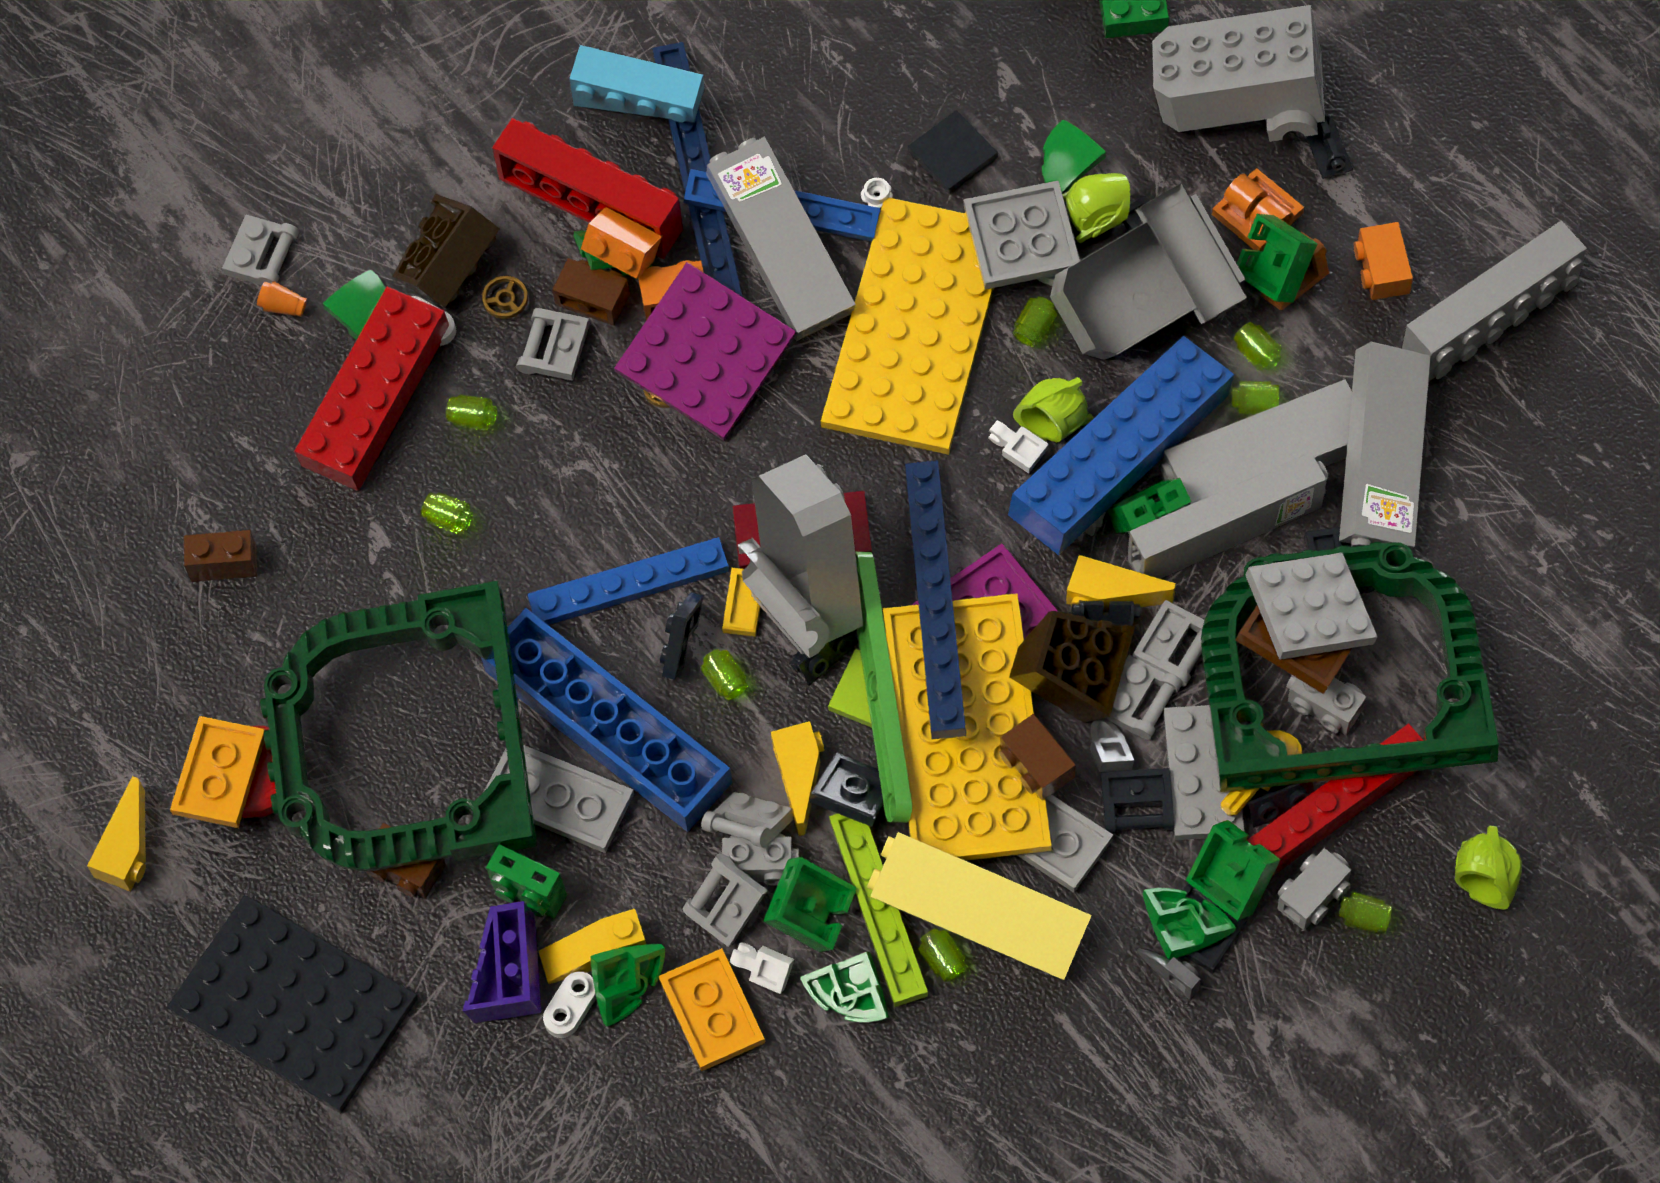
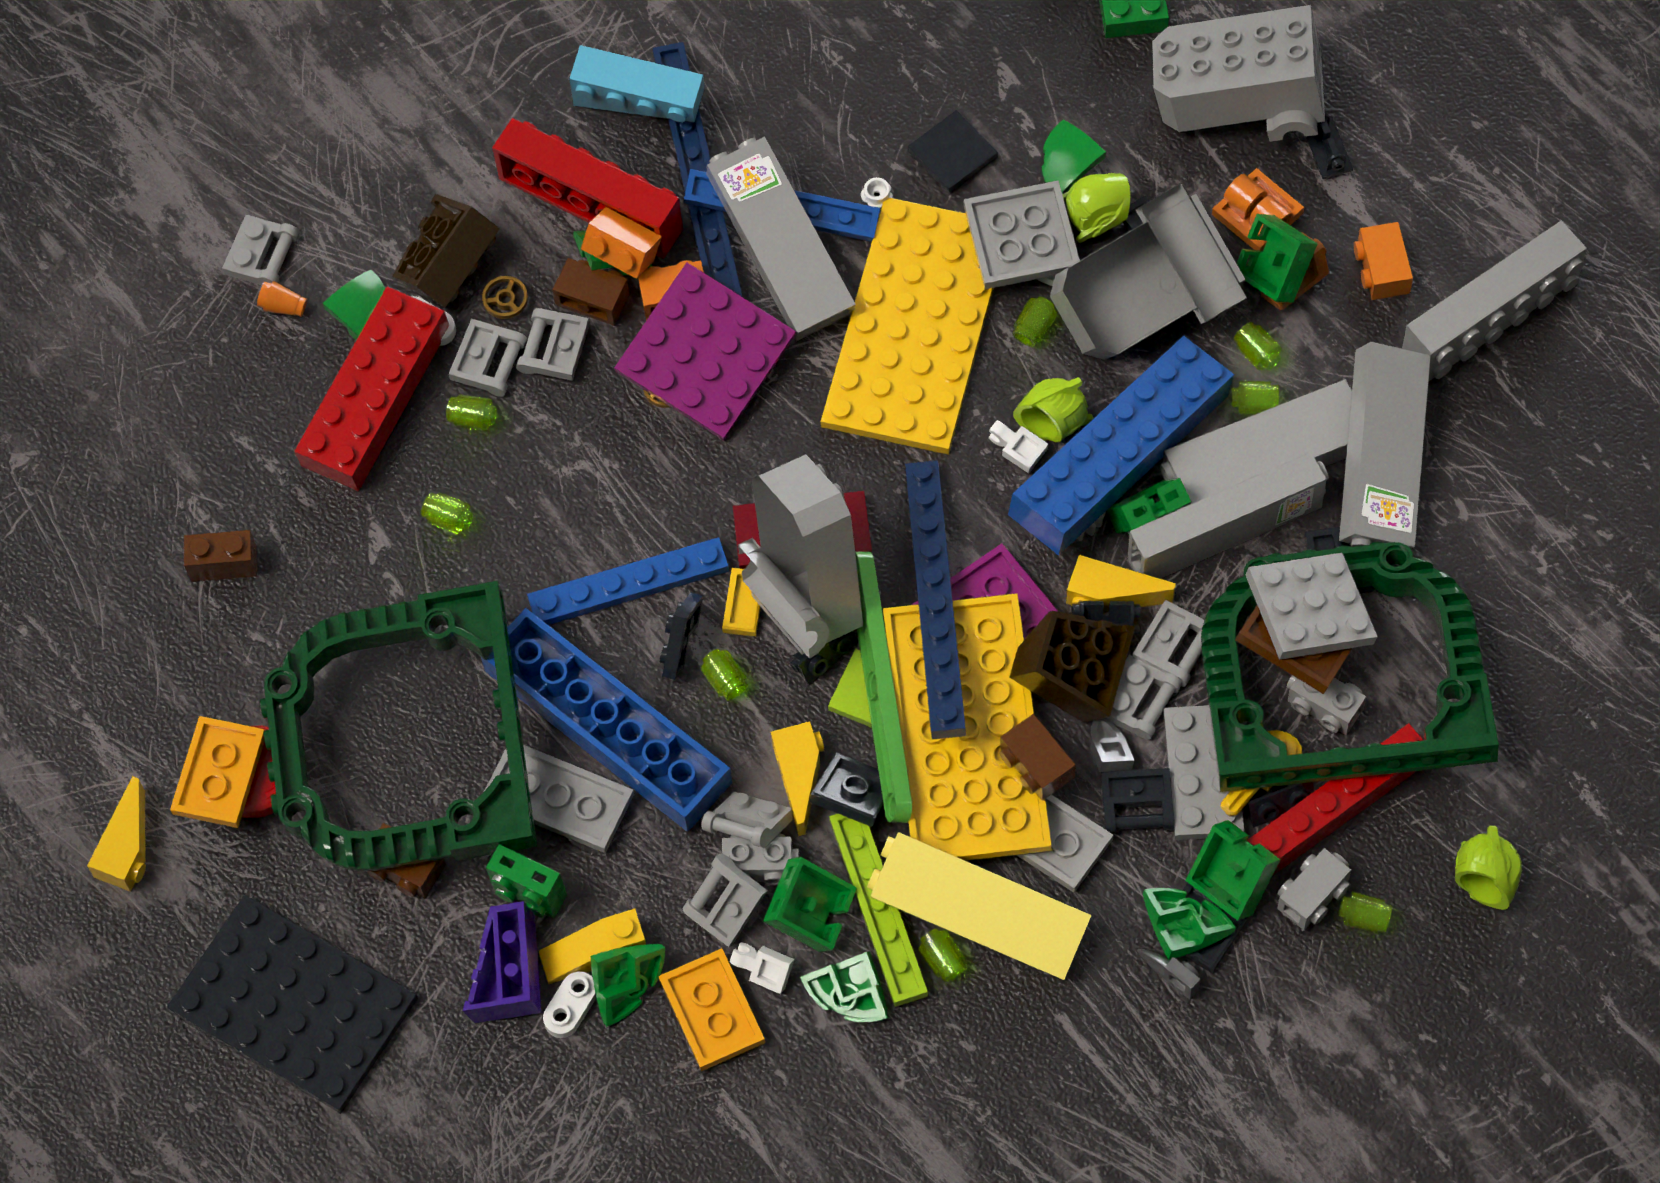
none -> light grey plate [449,319,527,397]

